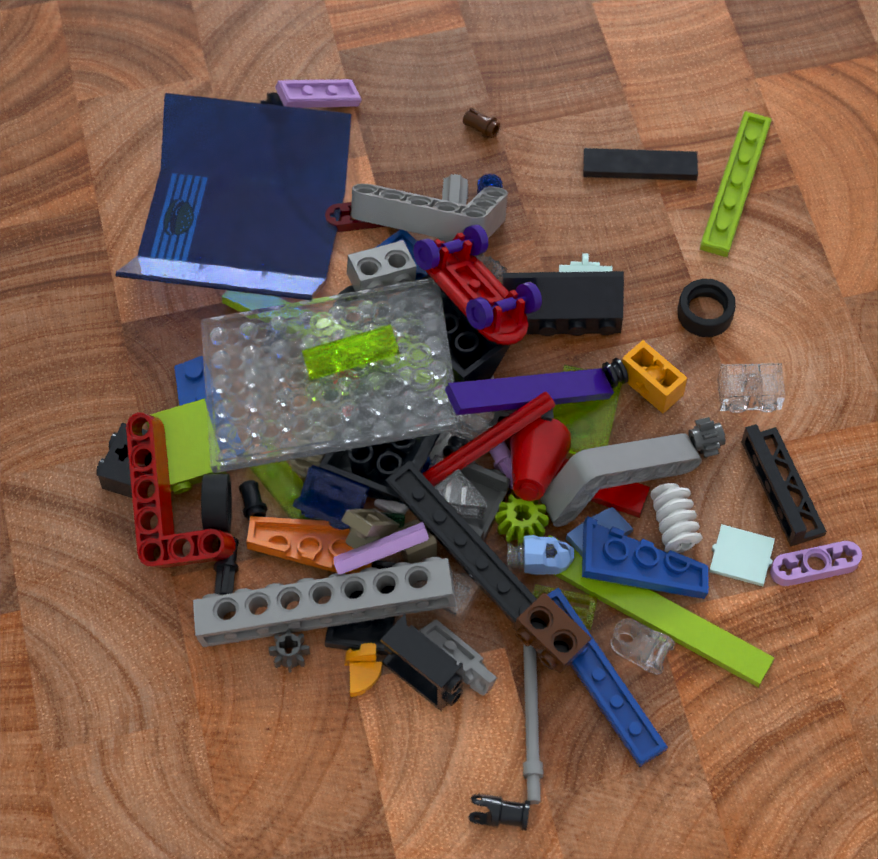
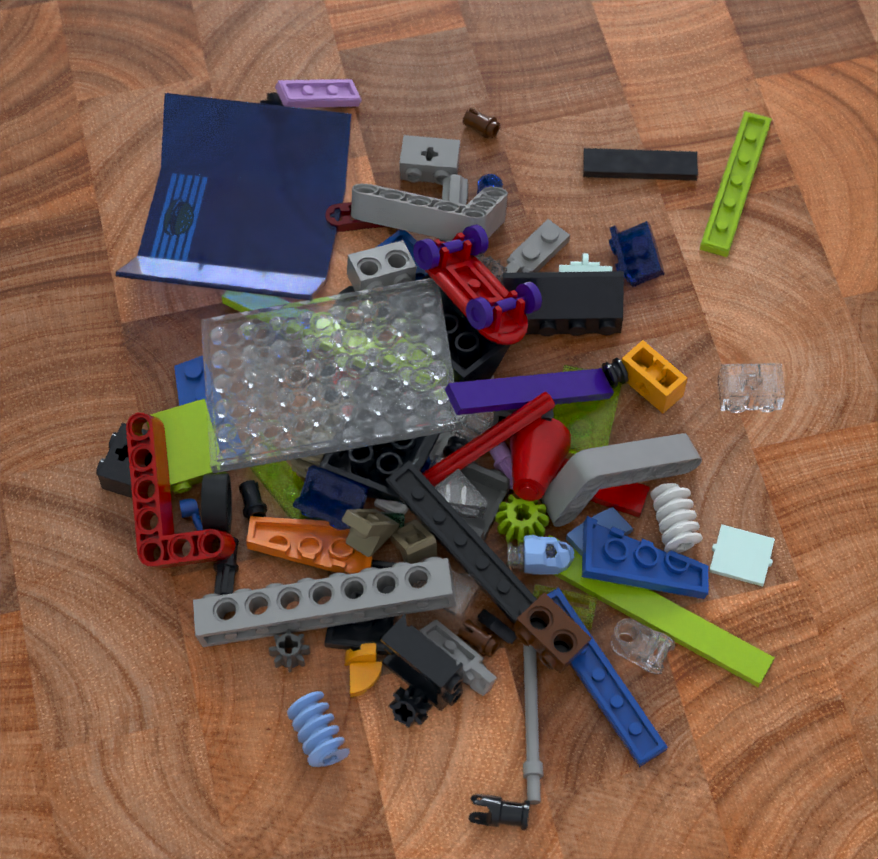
clear neon green tile [302,324,400,380] -> none
lavender tile [334,522,429,575] -> none
black tyre [678,279,736,337] -> none
dark grey gear [688,417,726,458] -> none
black fence [741,424,827,547] -> none
lavender beam [770,541,862,586] -> none
none -> blue hand [180,498,203,531]
none -> light blue piece [287,691,350,767]
none -> black gear [389,684,433,728]
none -> light grey brick [400,135,460,185]
none -> reddish brown pin [457,619,501,657]
none -> black tile [477,608,517,644]
none -> light grey hinge [502,219,570,280]
none -> clear blue bracket [609,221,665,287]

